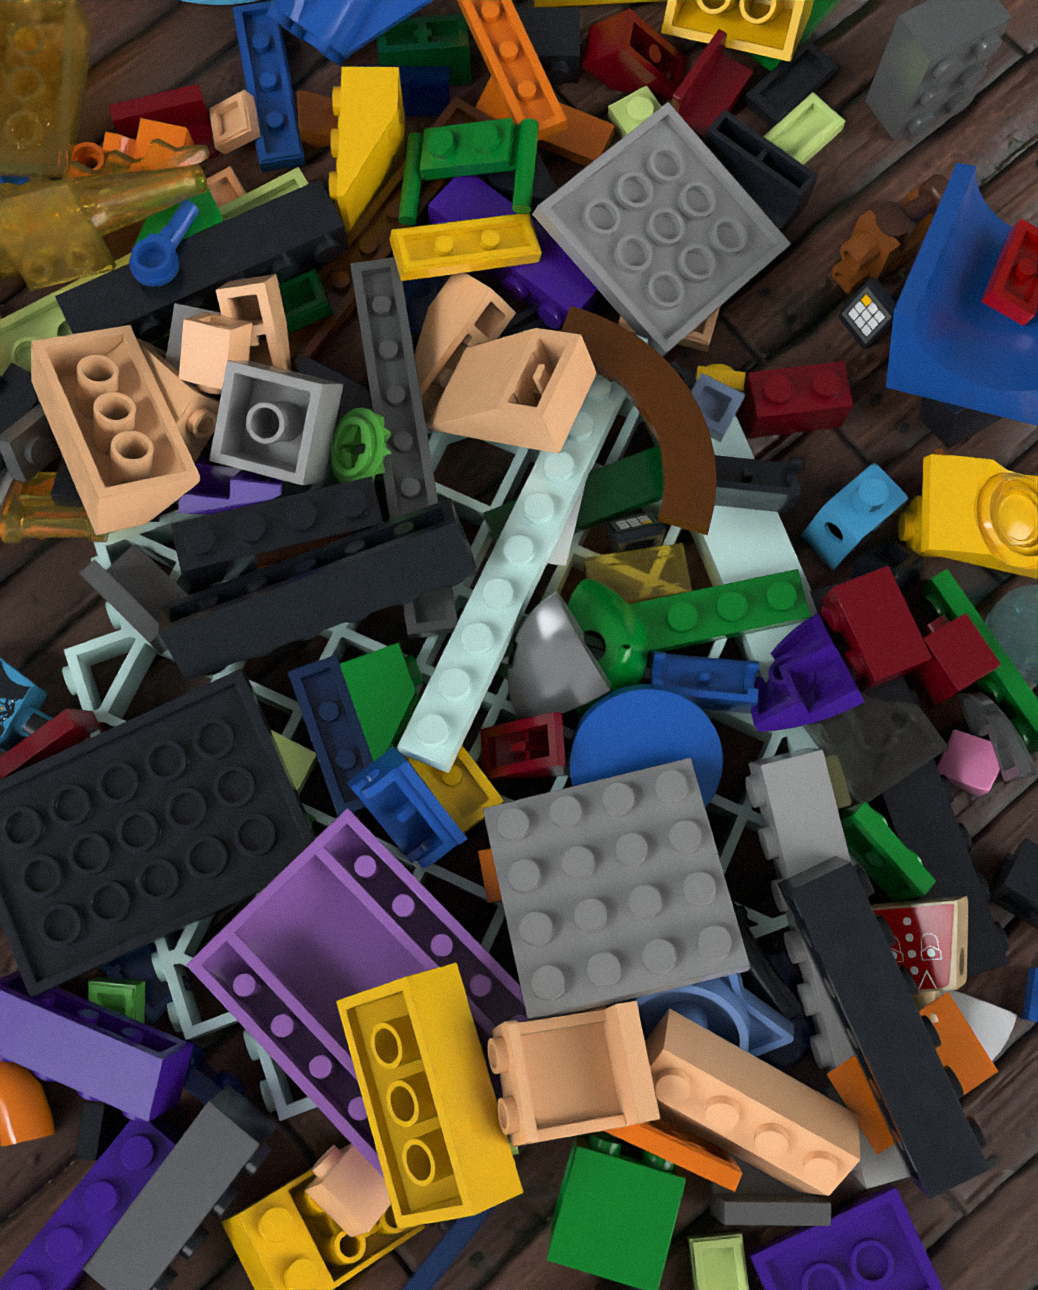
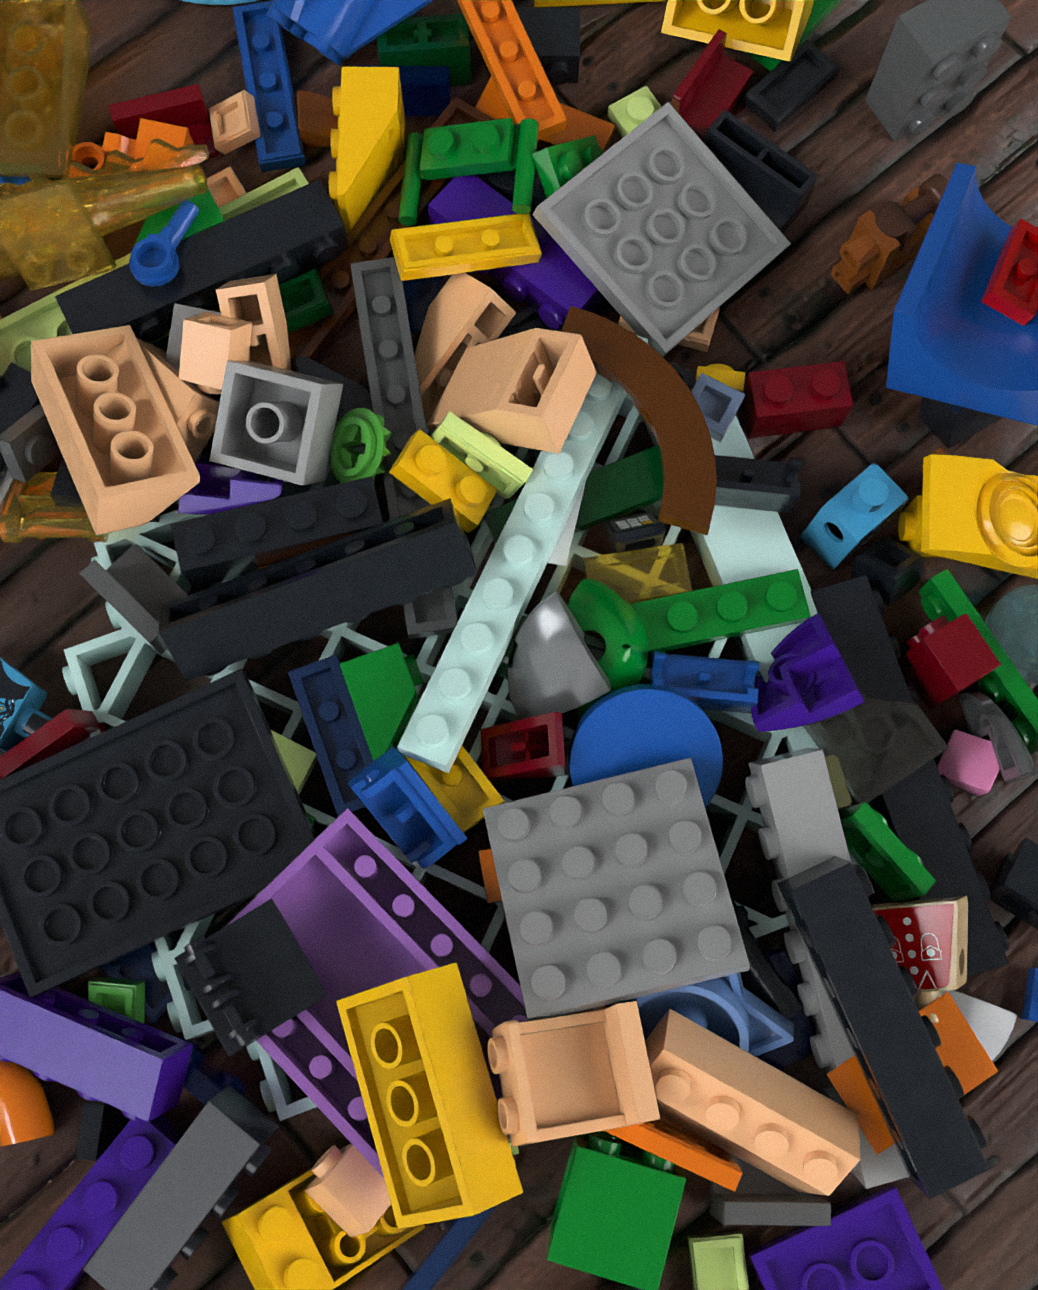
dark red slope [582,8,687,100] -> none
yellowish green tile [763,92,846,165] -> none
dark red brick [821,566,932,691] -> none
slope [838,276,897,349] -> none
none -> black hinge [174,898,328,1057]
none -> yellow plate [389,429,498,533]
none -> yellowish green plate [431,411,533,500]
none -> green plate [532,135,604,199]

